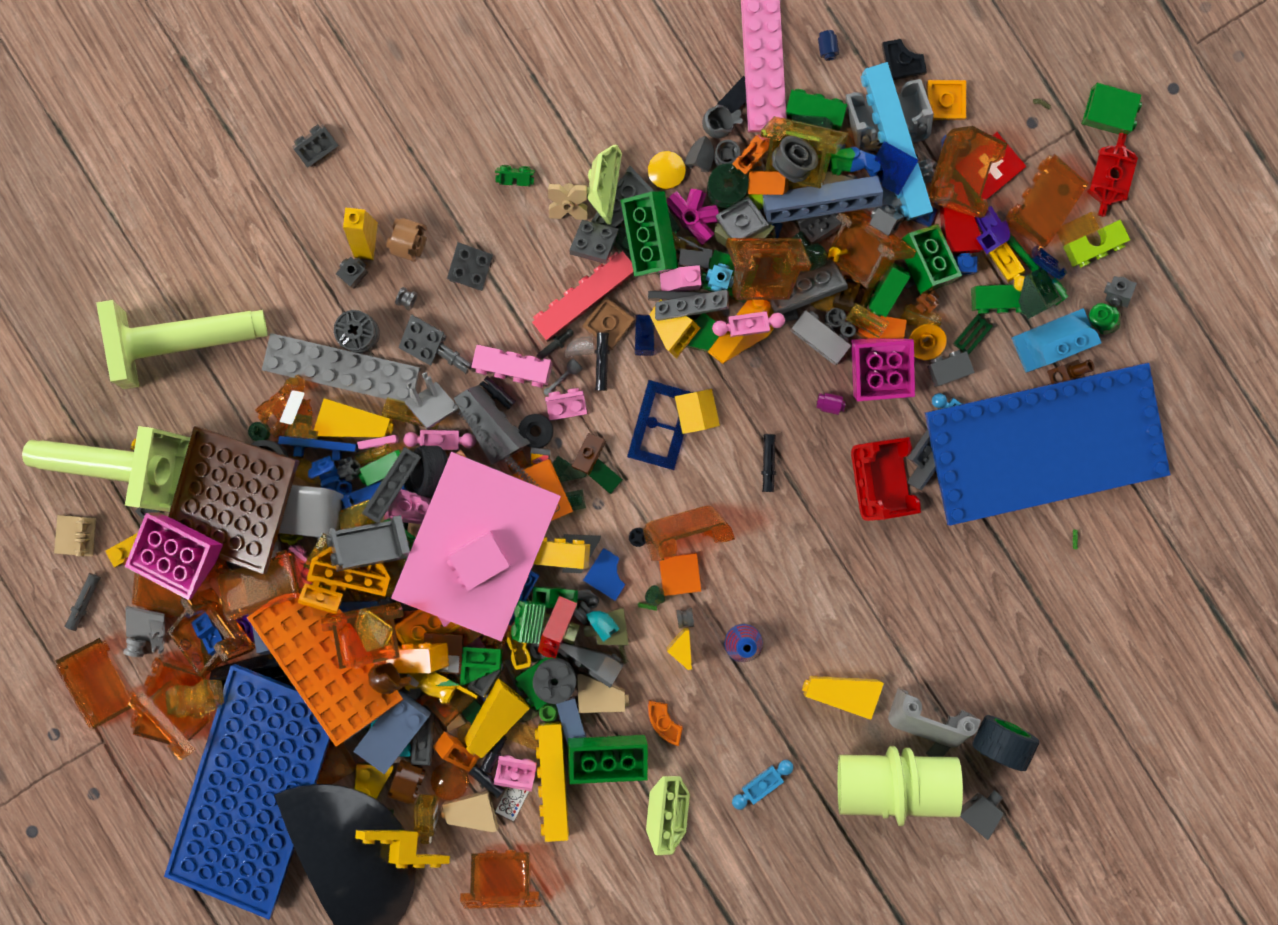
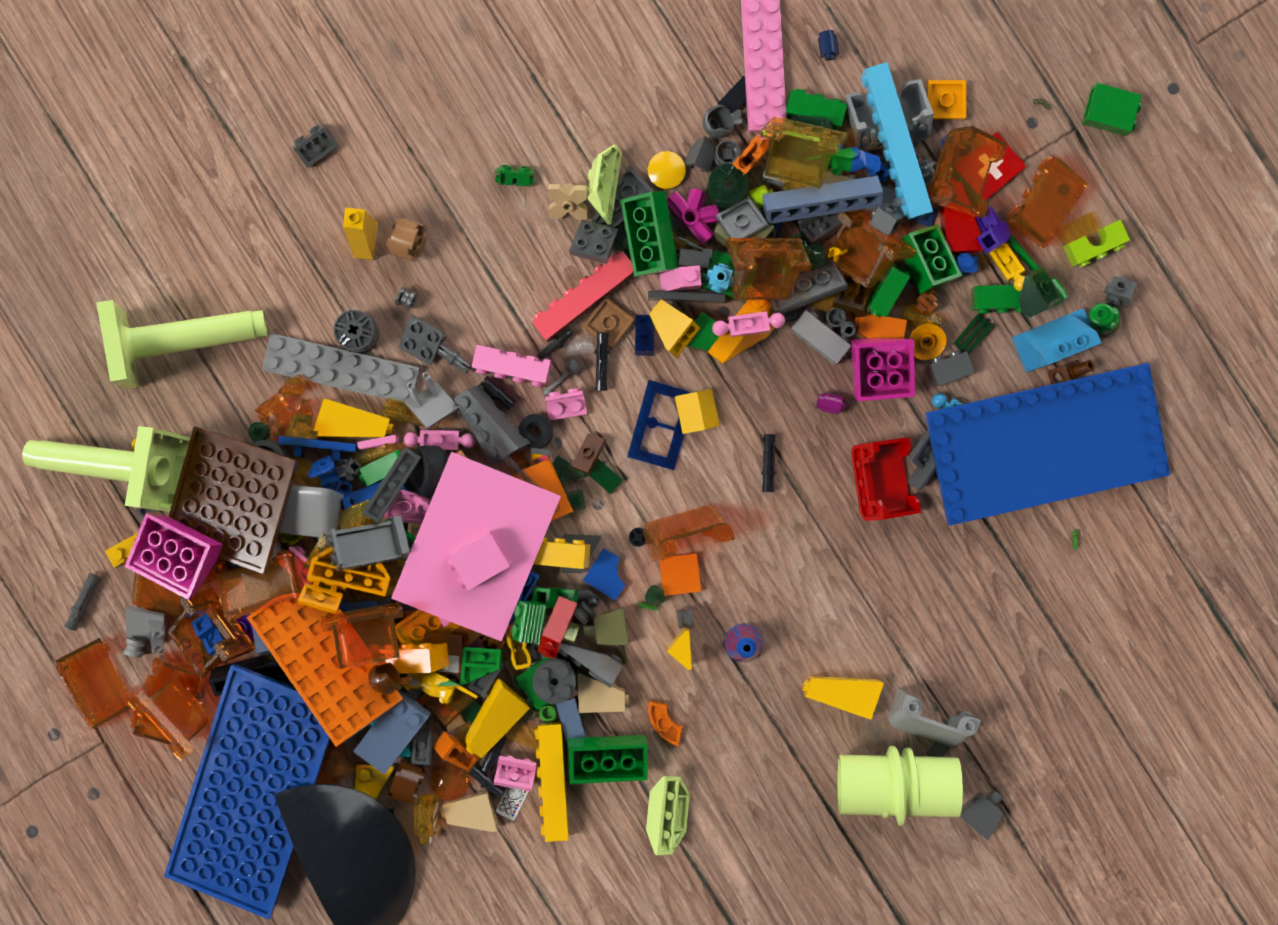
tan hinge [54,515,96,556] -> none
clear yellow brick [165,679,224,719] -> none
white sticker [280,390,304,425] -> none
dark grey brick [336,257,368,289] -> none
clear yellow slope [354,608,394,652] -> none
yellow bracket [355,830,450,868] -> none
dark grey hinge [447,242,493,291] -> none
clear orange windscreen [460,850,541,909] -> none
teal brick [586,611,619,642] -> none
dark grey bracket [655,290,729,321] -> none
dark azure plate [732,760,794,810] -> none
orange slope [748,171,789,195] -> none
dark grey wheel [772,136,818,183] -> none
clear yellow tile [845,303,889,338] -> none
clear blue tile [874,141,919,196] -> none
black tile [882,39,927,80] -> none
black wheel [972,715,1040,771] -> none
clear blue tile [1032,245,1067,280] -> none
red plate [1087,133,1138,217] -> none

